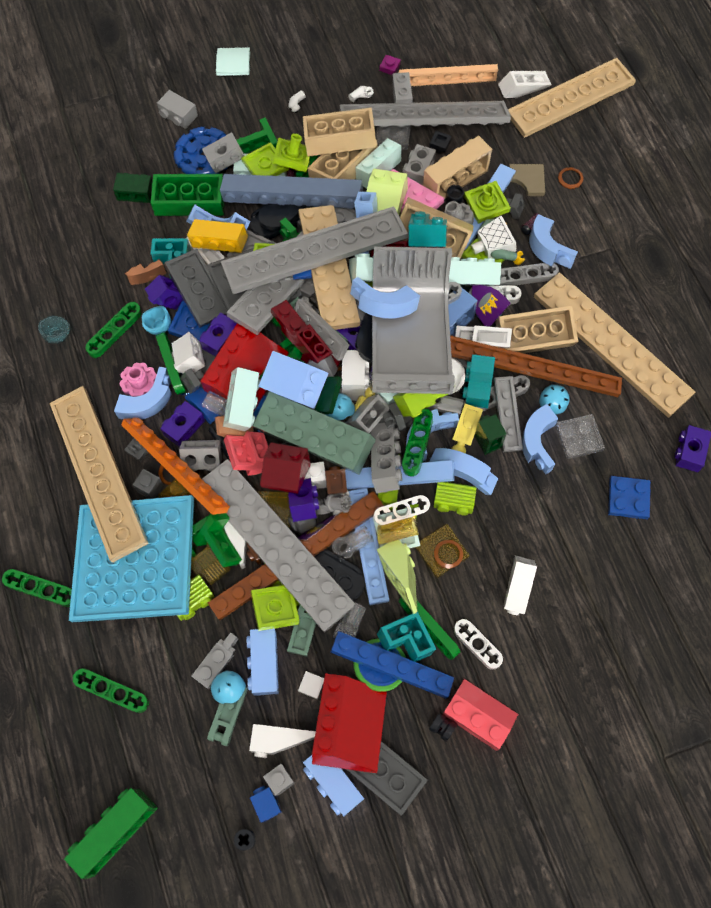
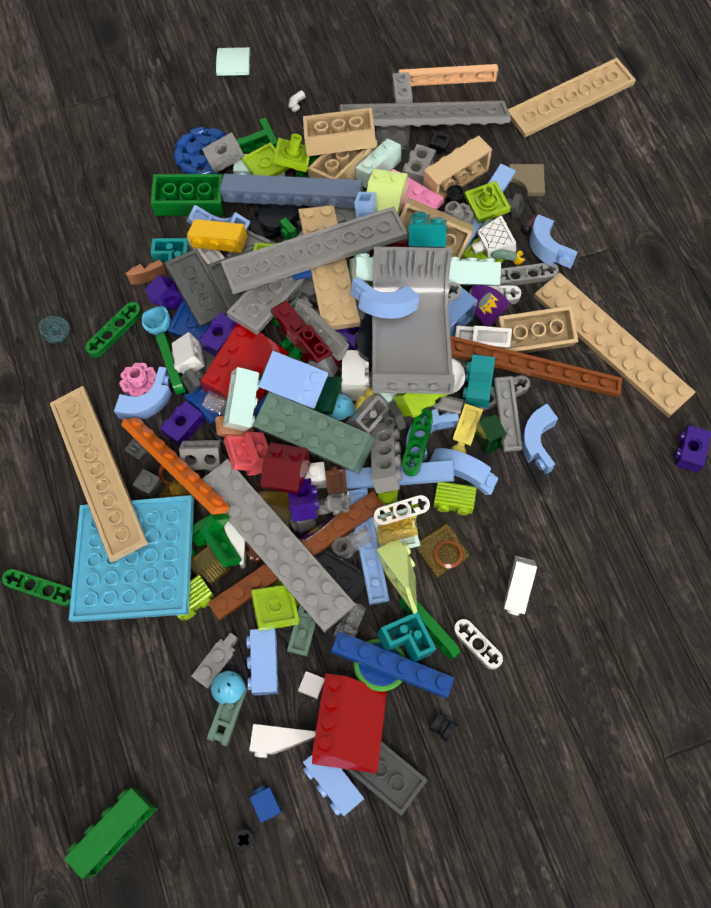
green beam [73,669,149,713] -> none
dark green brick [113,173,153,203] -> none
light grey brick [157,90,198,129] -> none
light grey brick [263,764,295,796] -> none
white arm [348,86,374,102] -> none
magenta plate [380,55,401,75] -> none
coral slope [443,679,518,751] -> none
white slope [498,71,551,98] -> none
medium azure helmet [539,384,570,414] -> none
clear plate [555,414,605,459] -> none
dark orange piece [558,167,583,189] -> none
blue plate [608,476,650,519] -> none

